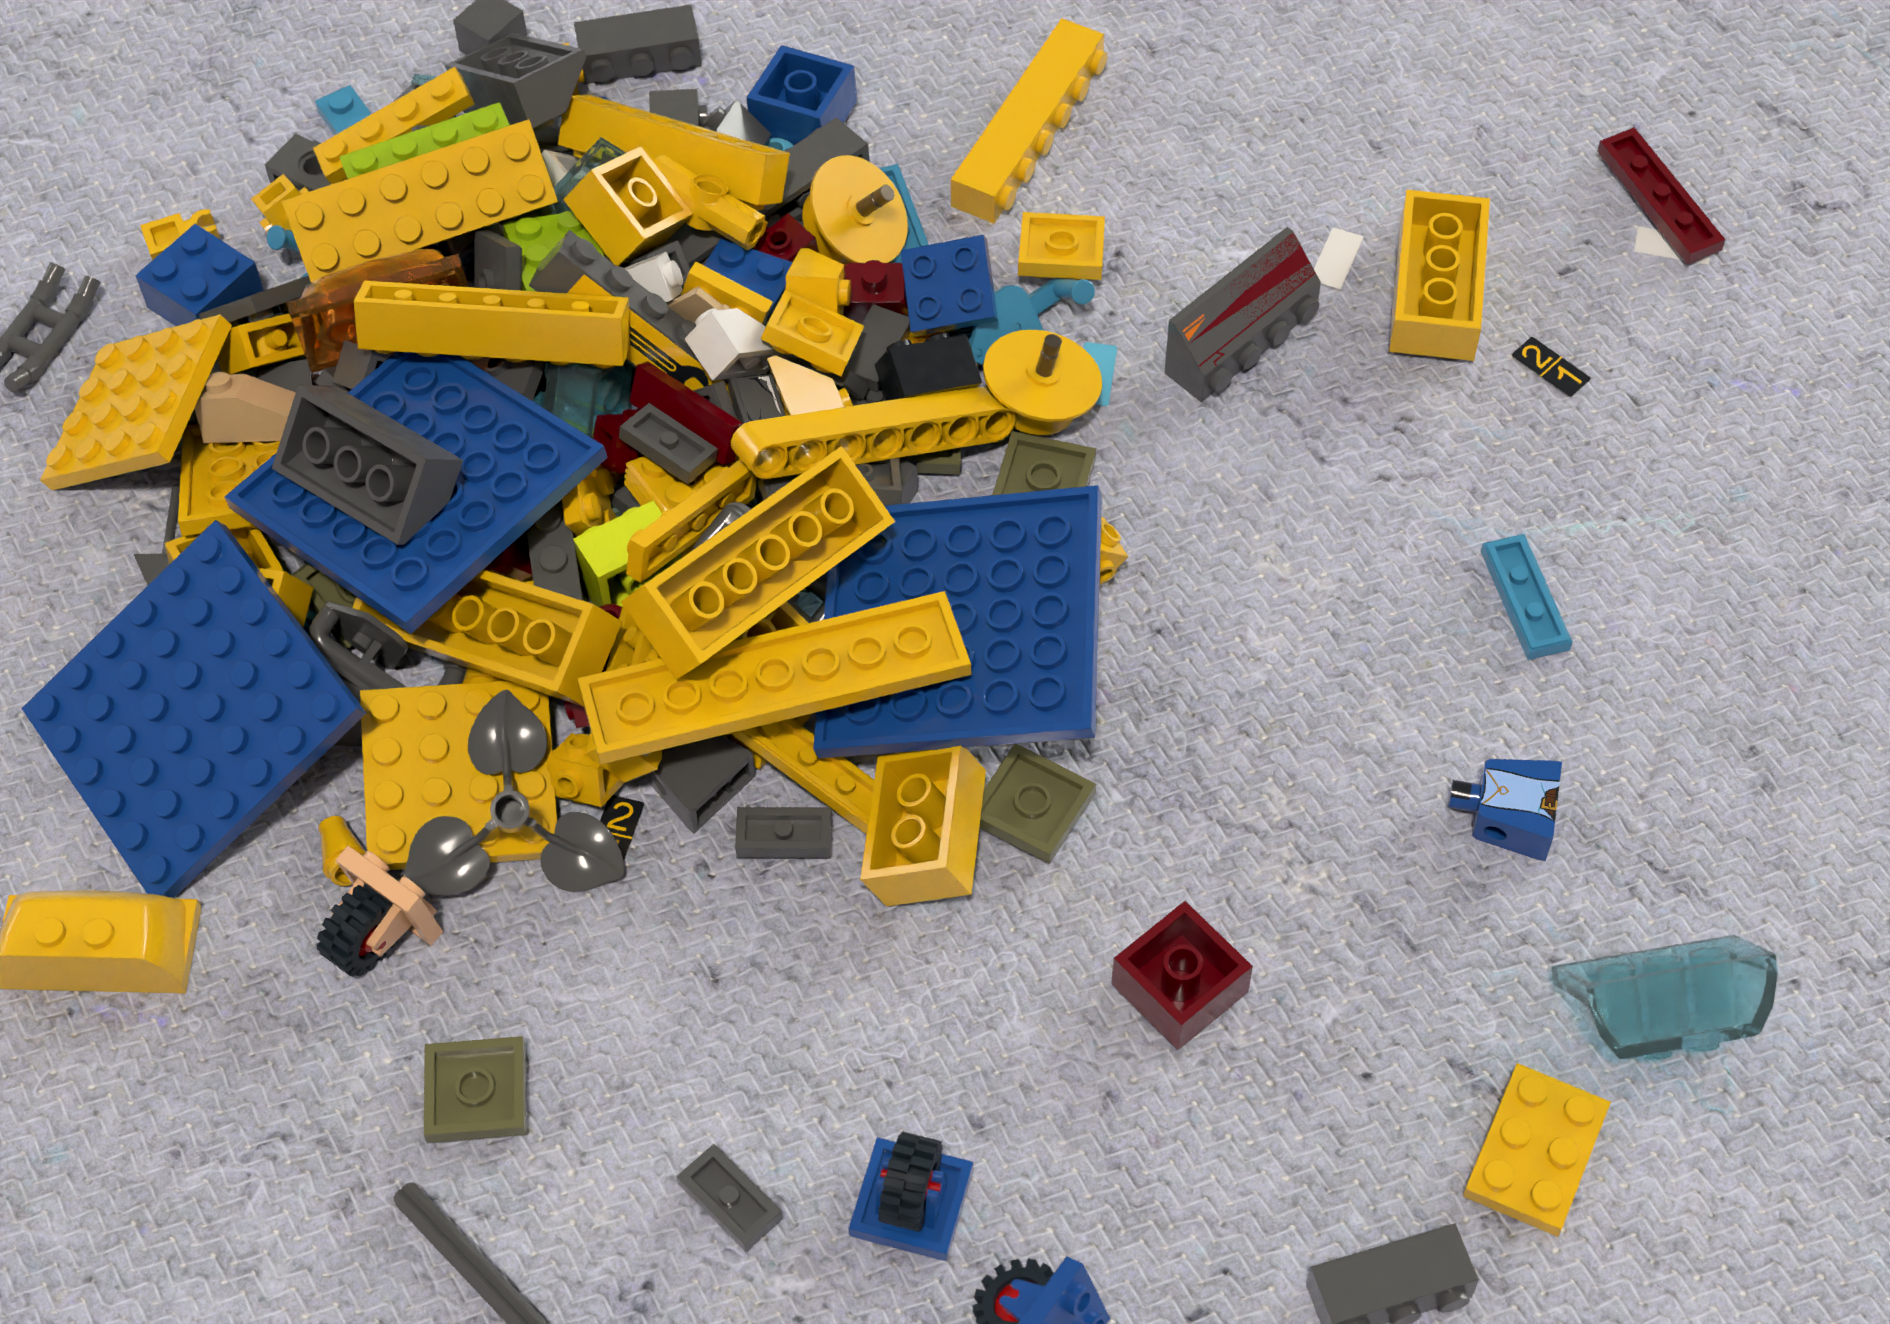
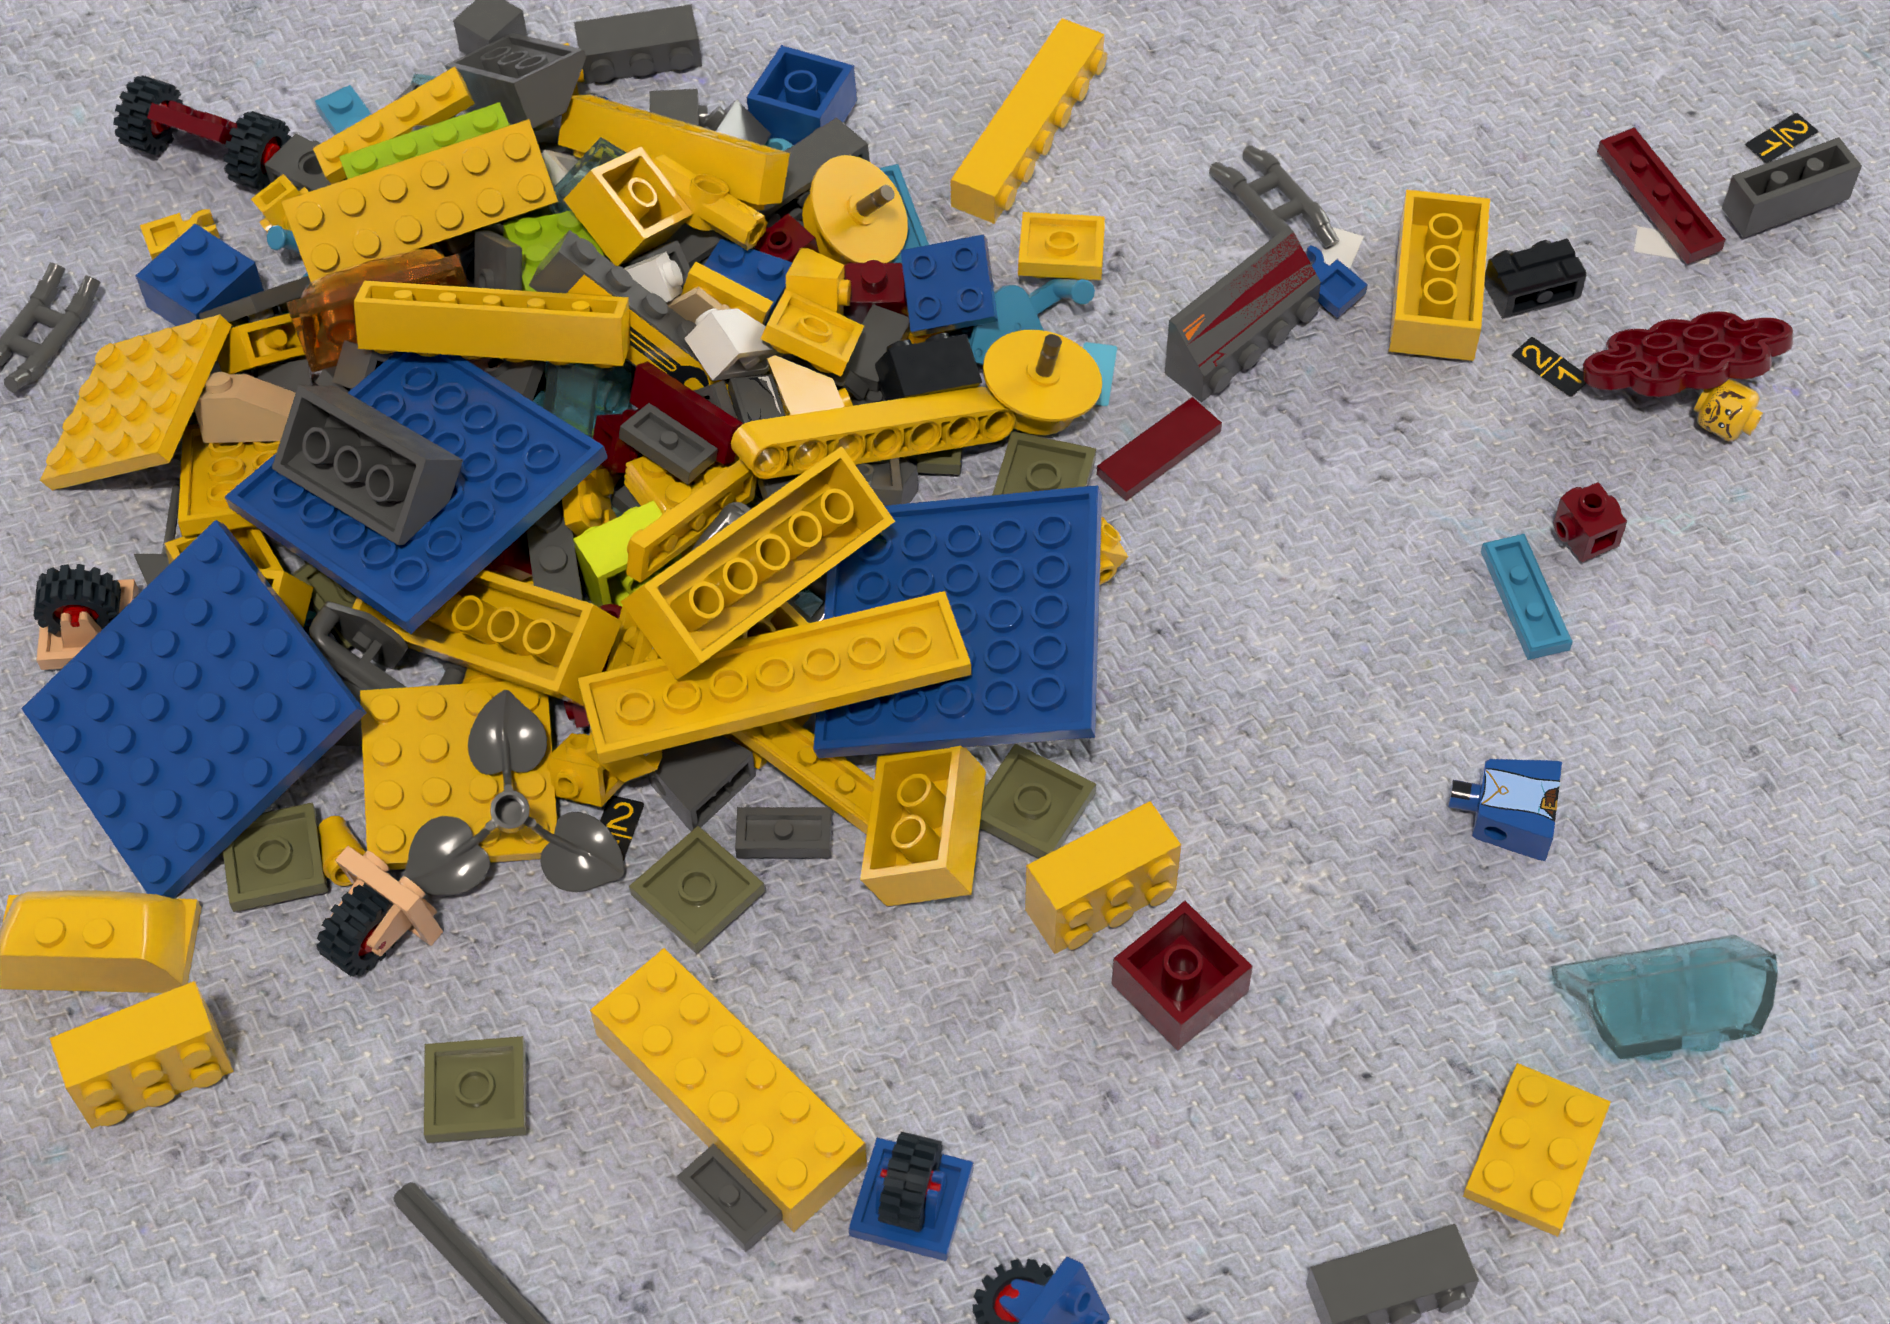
none -> plate [33,564,138,670]
none -> yellow brick [50,981,234,1129]
none -> black plate [114,75,291,191]
none -> olive plate [223,802,328,912]
none -> yellow brick [590,948,867,1232]
none -> olive plate [629,826,765,954]
none -> yellow brick [1025,801,1181,954]
none -> dark red tile [1096,397,1222,501]
none -> dark grey piece [1209,145,1340,249]
none -> blue plate [1306,245,1368,318]
none -> black brick [1484,238,1586,318]
none -> dark red brick [1553,482,1627,562]
none -> dark red plate [1583,311,1793,397]
none -> yellow head [1694,378,1763,442]
none -> dark grey brick [1722,137,1862,238]
none -> black sticker [1745,113,1818,163]

